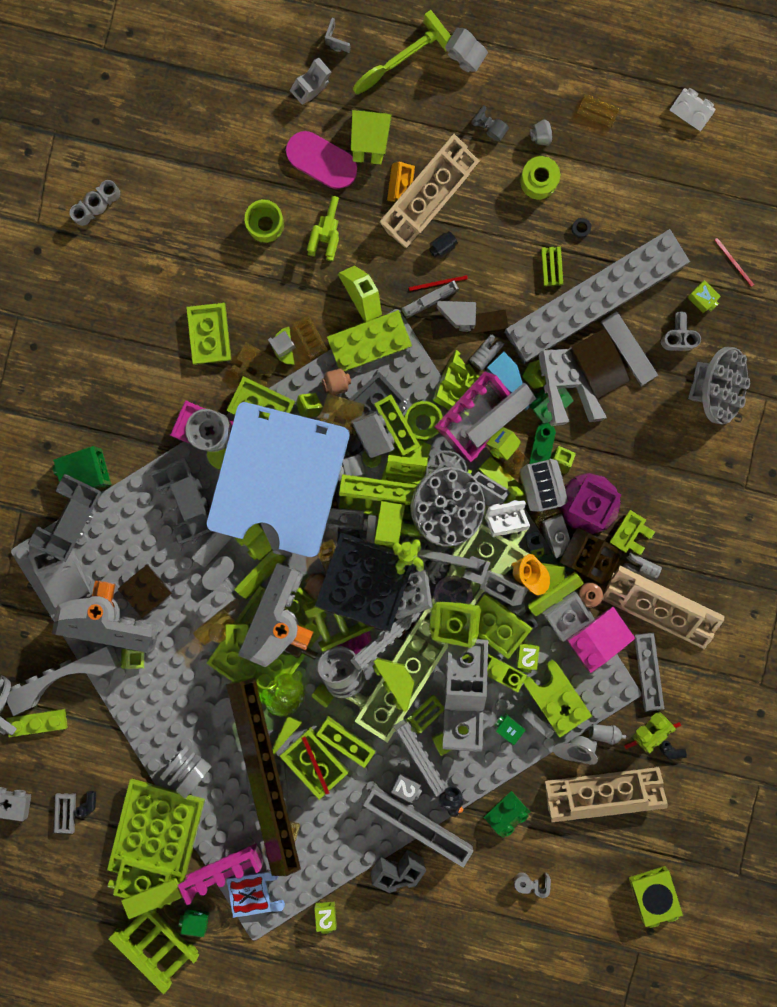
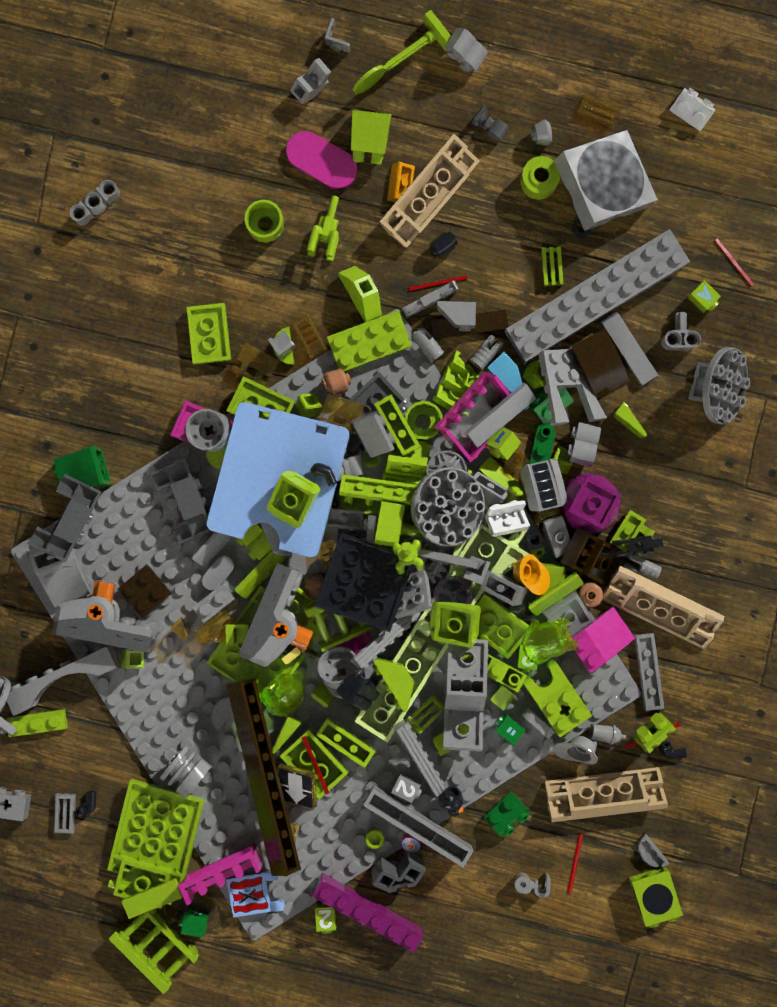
none -> clear yellow slope [170,617,189,641]
none -> lime slope [266,470,321,528]
none -> tile [277,764,317,809]
none -> light yellow tile [282,647,303,664]
none -> black arm [310,463,338,487]
none -> magenta brick [312,873,424,953]
none -> black brick [336,674,380,711]
none -> lime tile [365,828,384,849]
none -> tile [401,833,421,853]
none -> light grey hinge [412,327,444,362]
none -> lime slope [489,684,516,711]
none -> clear neon green hair [522,617,579,665]
none -> tile [554,130,658,231]
none -> light grey brick [567,422,601,467]
none -> red piece [567,834,583,894]
none -> lime slope [612,402,647,439]
none -> black hinge [612,535,664,558]
none -> light grey tile [638,832,670,867]

